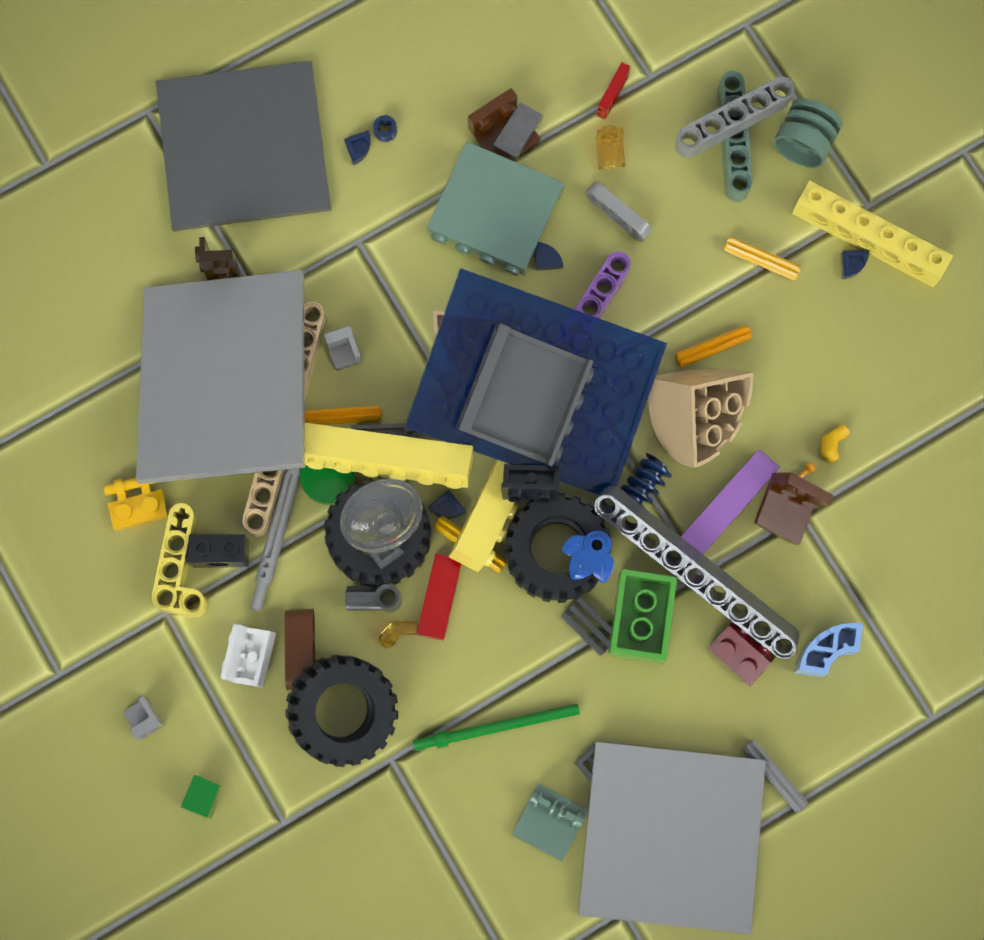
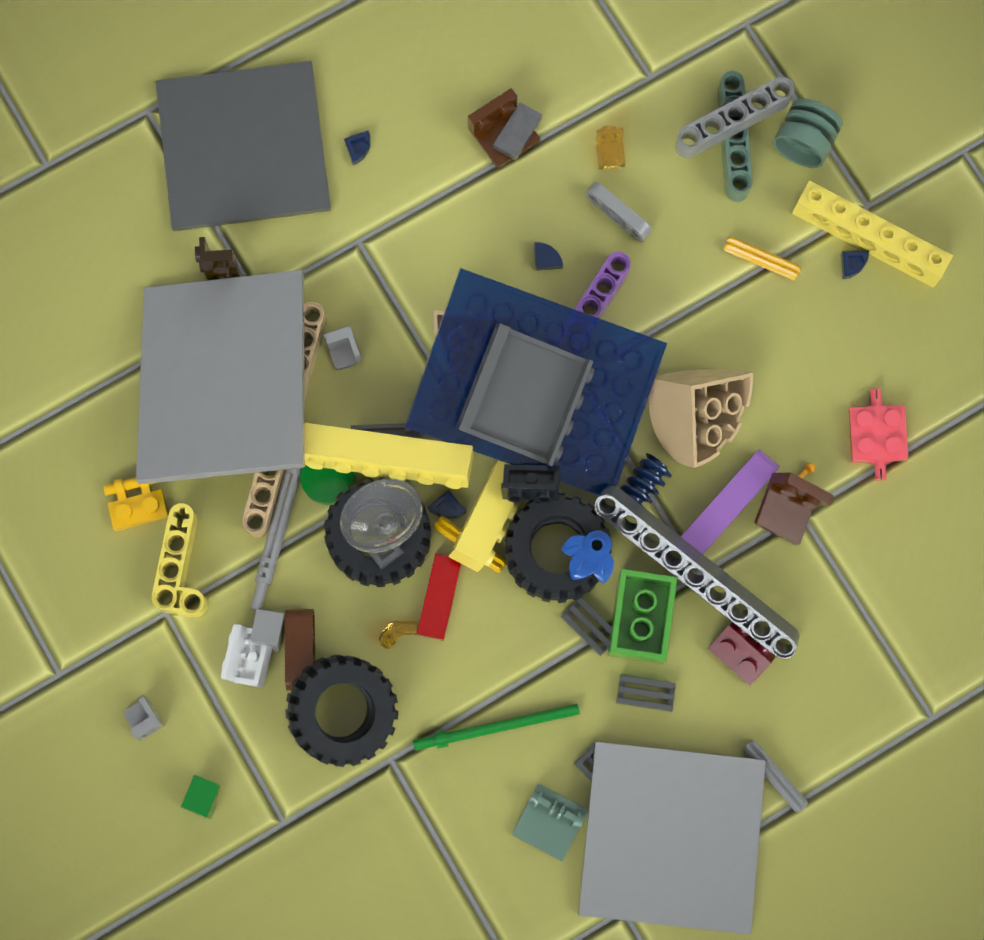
black brick [188,534,249,568] -> none
light orange axle [305,405,382,425] -> none
dark grey piece [345,584,403,612] -> none
dark blue bush [373,115,397,142] -> none
sand green panel [427,141,564,276] -> none
red tile [596,62,630,120] -> none
light orange axle [675,325,752,367] -> none
light blue brick [794,623,863,678] -> none
yellow arm [820,424,850,463] -> none
none -> light grey panel [250,609,285,652]
none -> dark grey tile [616,675,676,712]
none -> coral plate [849,388,908,481]

